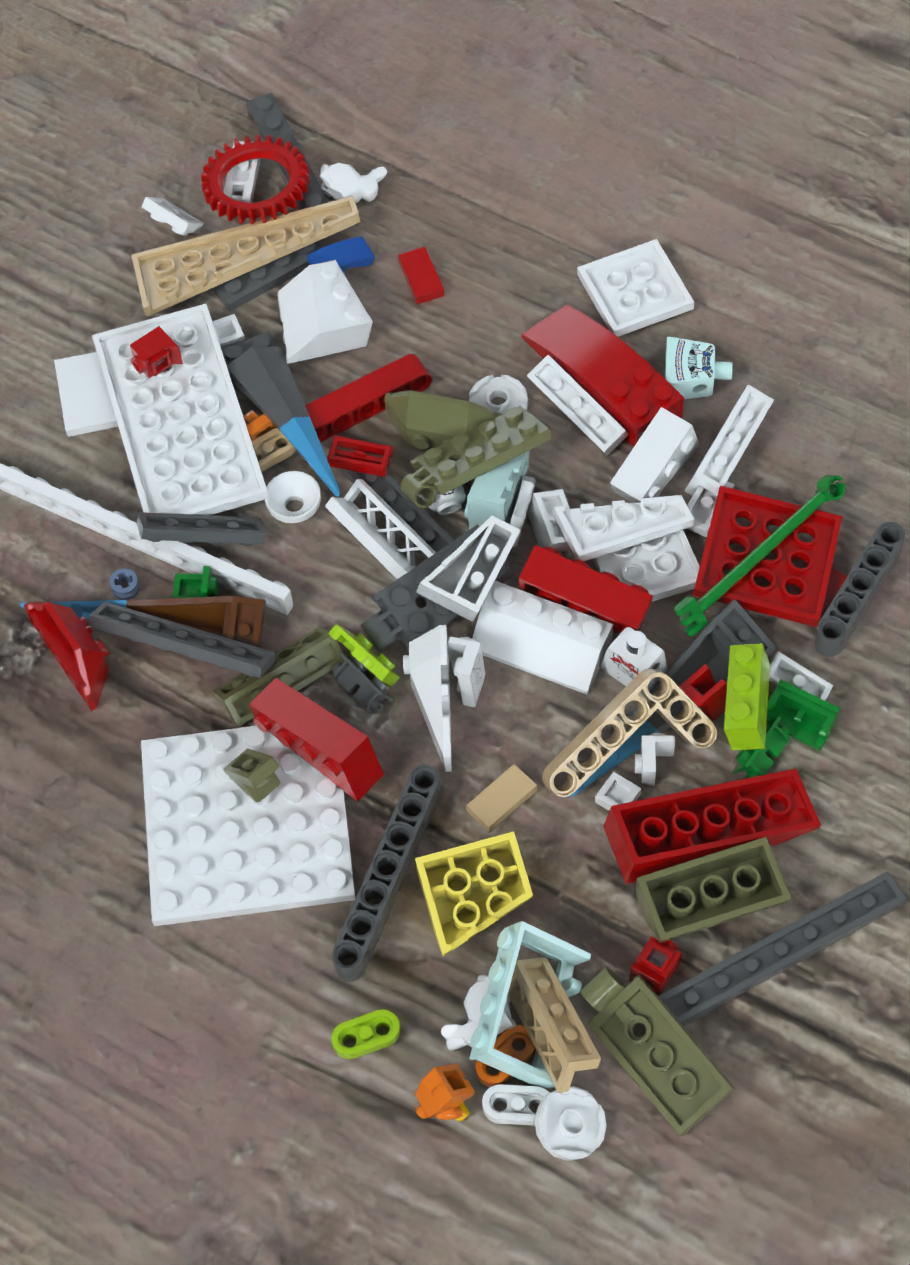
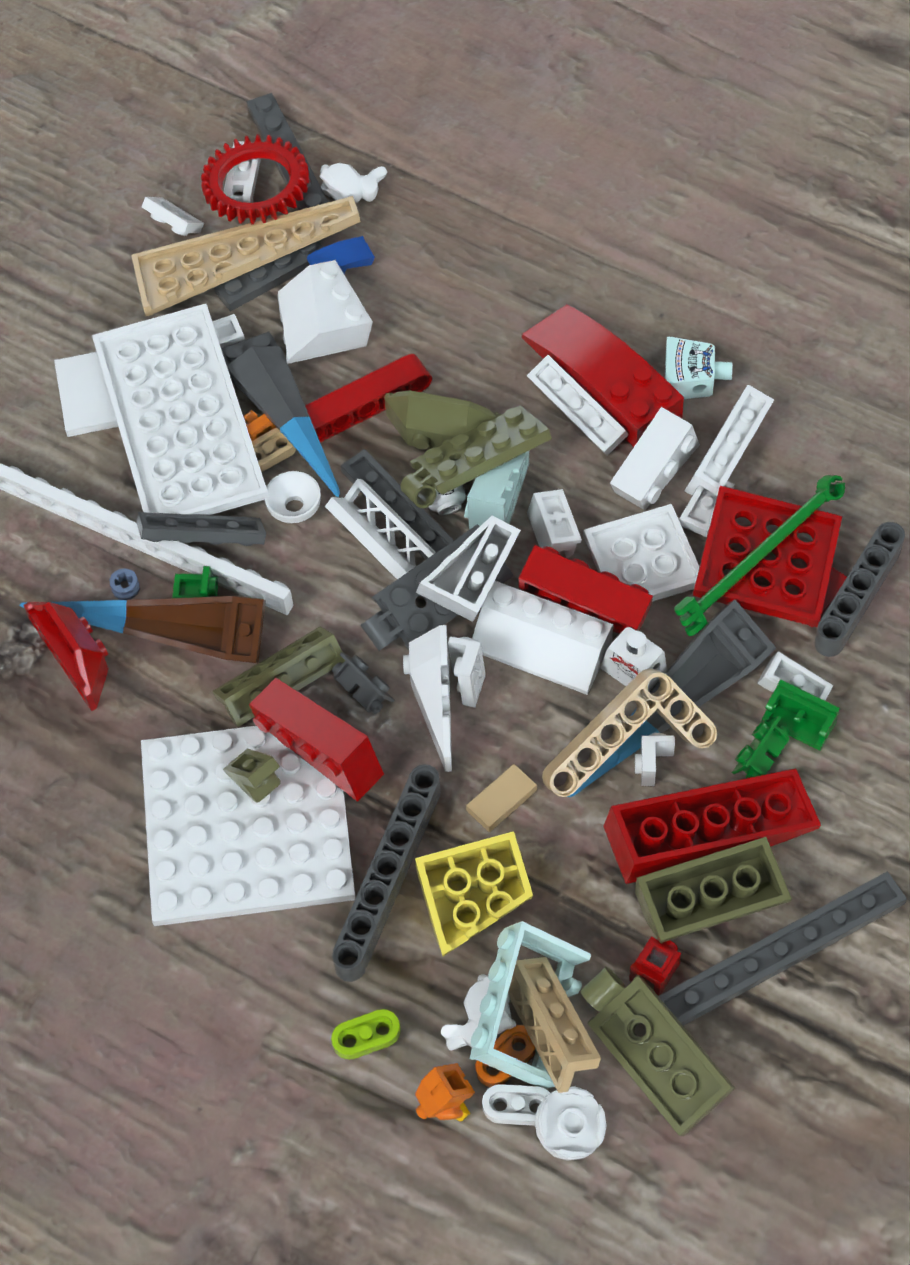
dark grey plate [89,602,276,678] -> none
red window [130,326,183,378] -> none
red tile [327,435,394,477] -> none
lime wing [328,624,400,687] -> none
red tile [398,247,444,305] -> none
white tile [469,375,528,414] -> none
white tile [510,475,536,548] -> none
white wing [553,495,695,561] -> none
white plate [577,239,694,337] -> none
white plate [595,772,641,811] -> none
red window [679,664,727,721] -> none
lime brick [724,643,770,750] -> none

